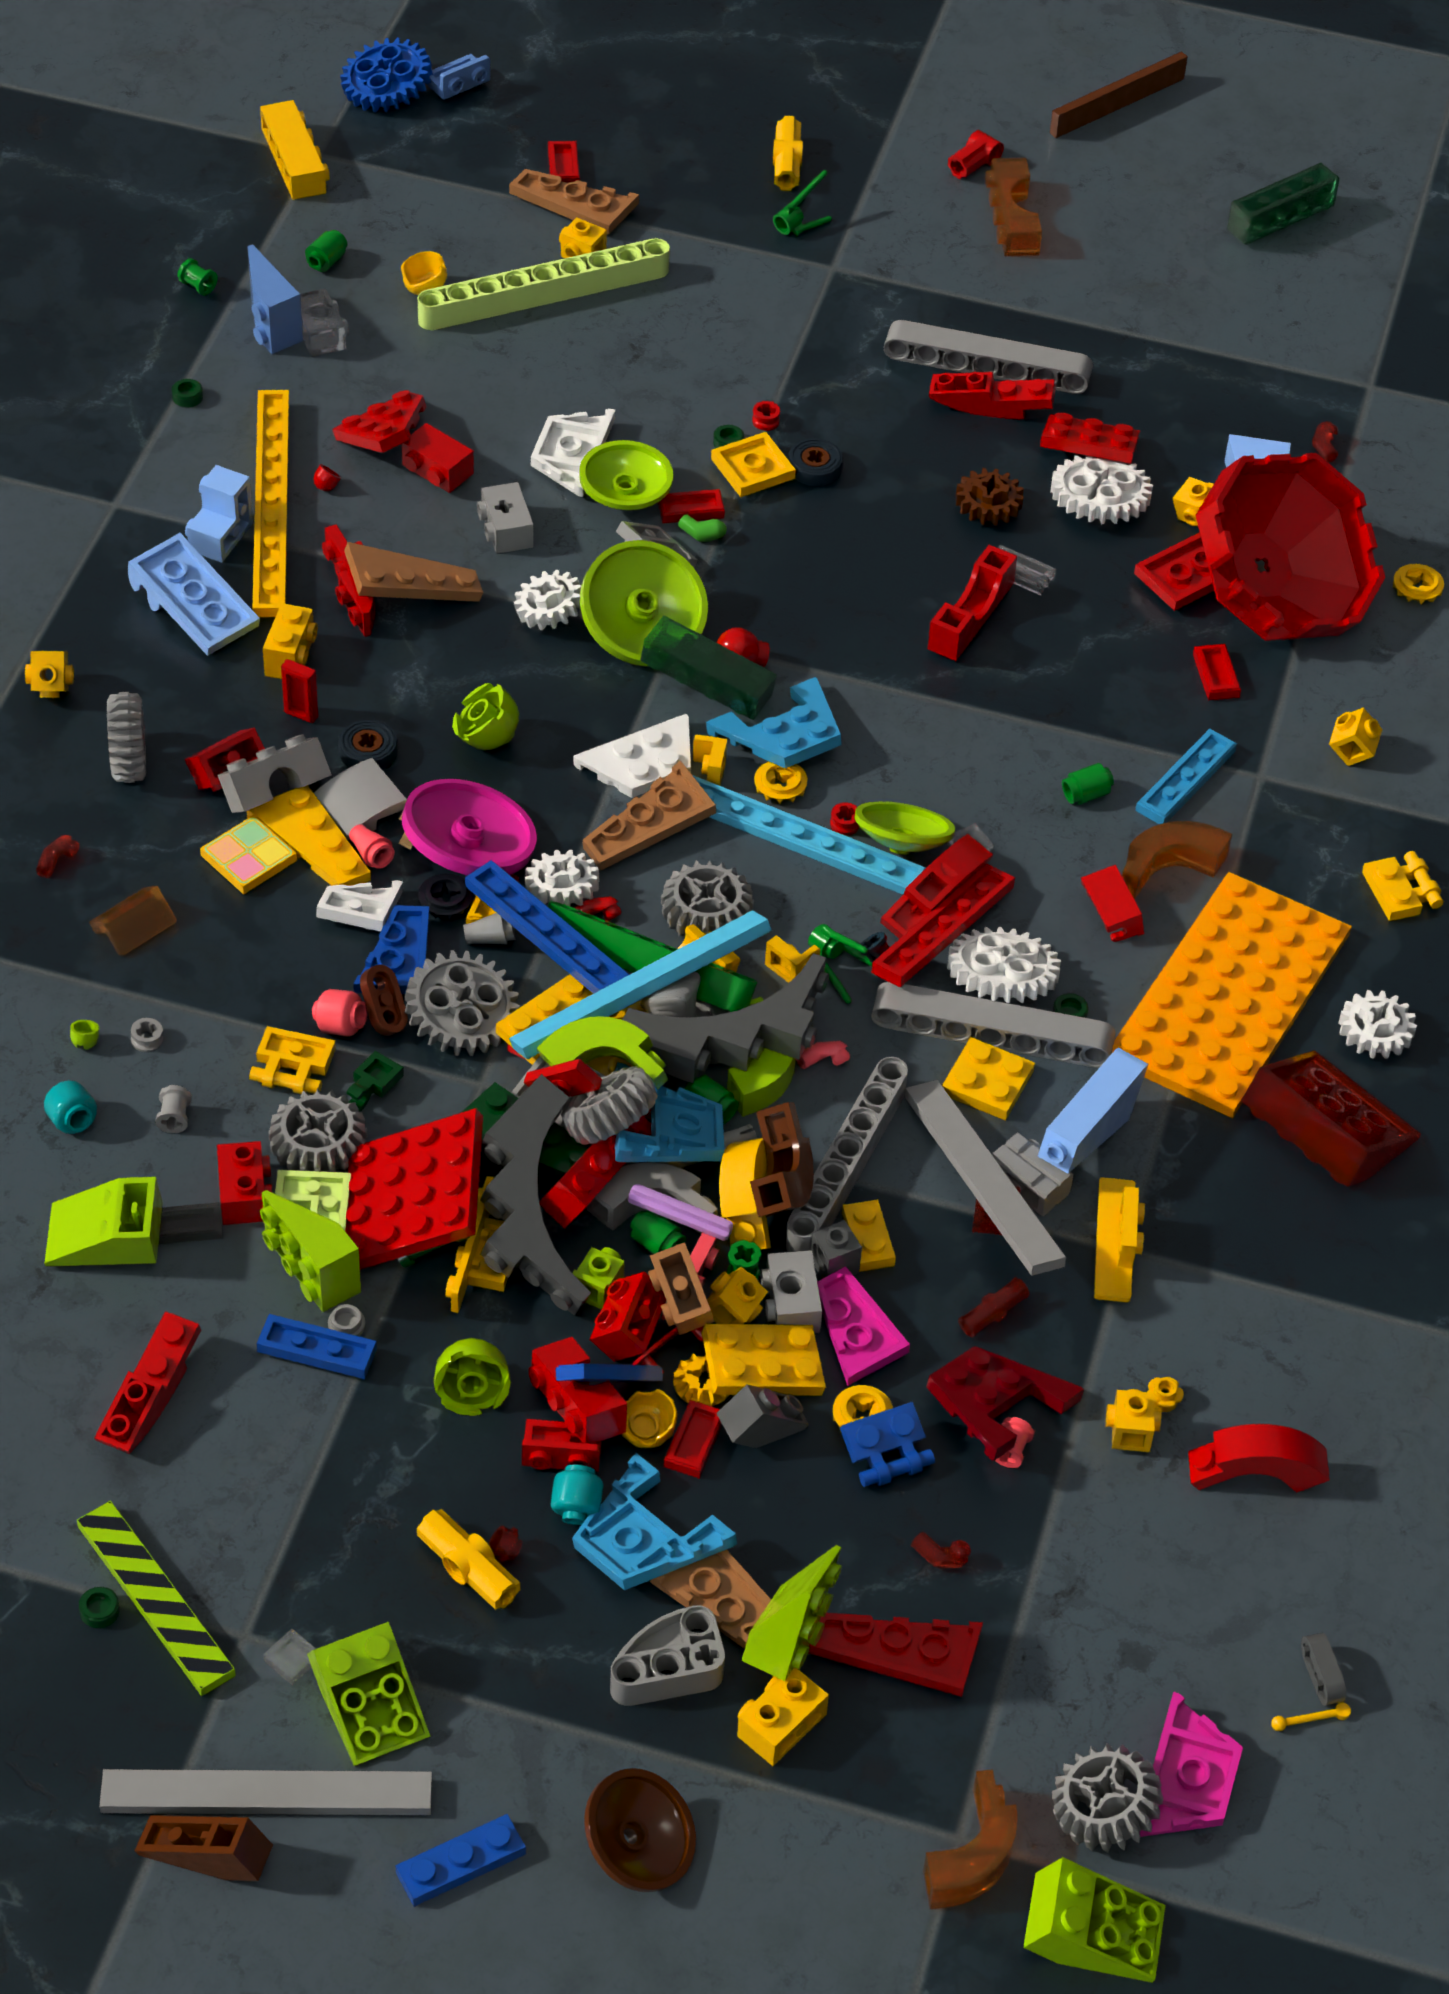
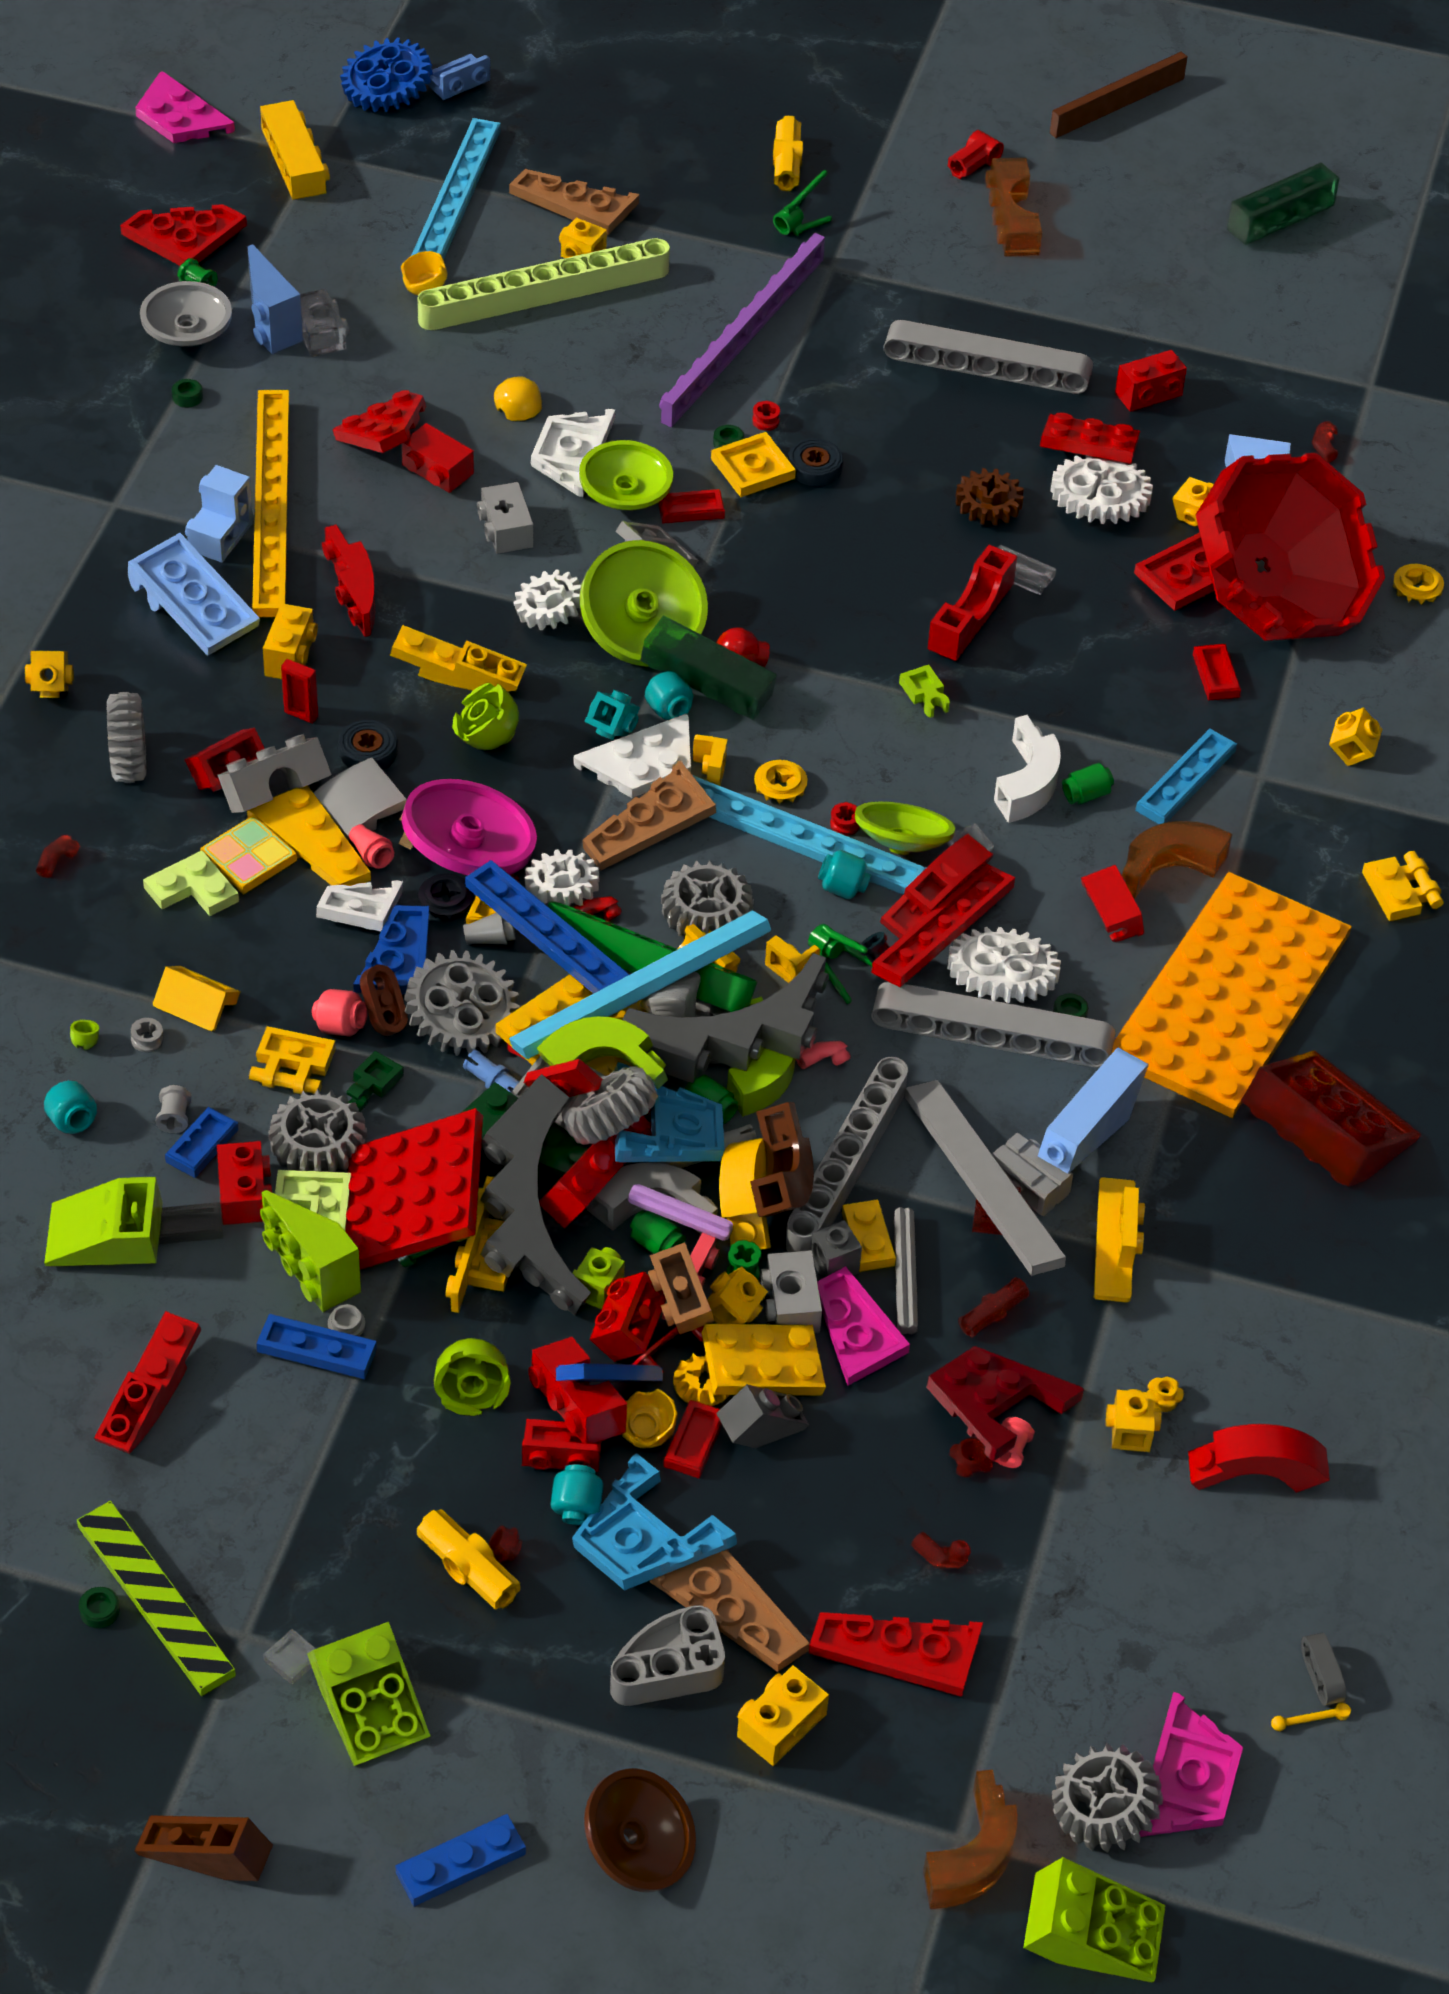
clear orange panel [89,886,176,955] -> none
light grey tile [99,1769,432,1815] -> none
green brick [305,230,348,272] -> none
red hinge [314,464,341,491] -> none
medium nougat wing [344,542,483,602] -> none
red tile [548,141,580,183] -> none
bright green arm [678,514,727,543] -> none
dark azure wing [706,677,842,768] -> none
lime slope [741,1545,842,1681] -> none
yellow gear [833,1385,893,1432] -> none
blue plate [840,1402,935,1487] -> none
red slope [929,372,1056,419] -> none
yellow plate [942,1037,1035,1121] -> none
white gear [1338,990,1417,1059] -> none
none -> red plate [120,204,247,266]
none -> dark pink wing [135,71,235,143]
none -> light grey dish [140,281,232,347]
none -> yellowish green plate [143,850,239,916]
none -> yellow panel [153,966,241,1031]
none -> blue plate [165,1107,238,1178]
none -> yellow slope [390,625,527,691]
none -> medium azure tile [411,118,501,260]
none -> medium blue pin [463,1050,520,1092]
none -> yellow hair [494,376,542,421]
none -> teal brick [585,689,640,740]
none -> teal head [645,671,694,720]
none -> medium lavender plate [659,233,825,427]
none -> teal head [818,850,871,900]
none -> light grey axle [894,1207,918,1335]
none -> lime plate [899,664,950,718]
none -> clear red plate [949,1438,993,1477]
none -> white arch [994,715,1061,823]
none -> red brick [1115,349,1187,412]

